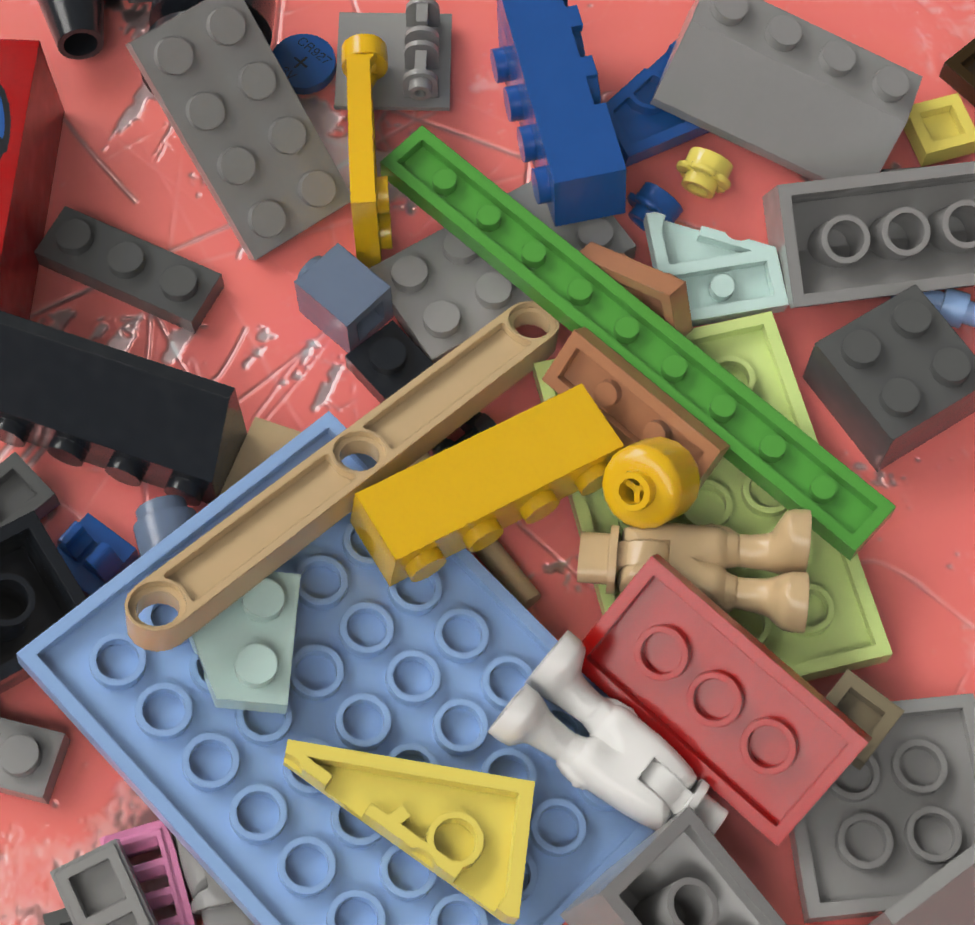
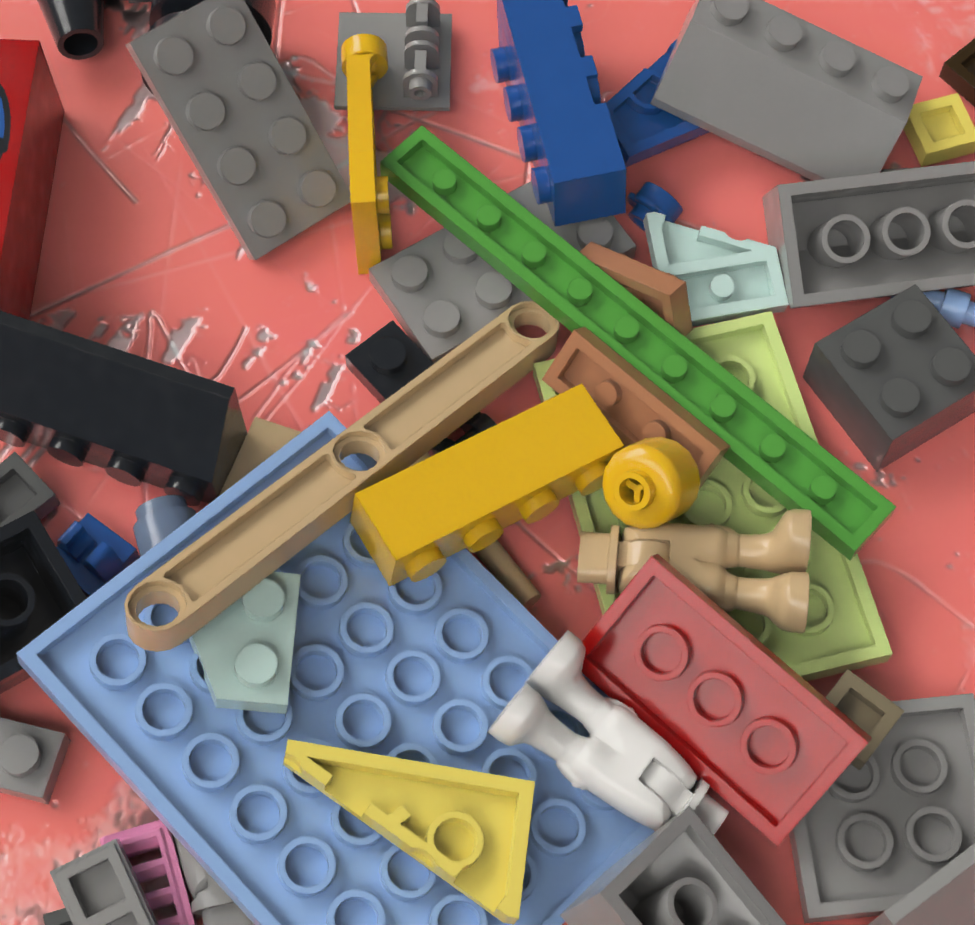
dark grey plate [34,206,224,334] -> none
blue piece [273,34,336,95] -> none
sand blue brick [294,243,393,353] -> none
light yellow plate [676,147,733,199] -> none

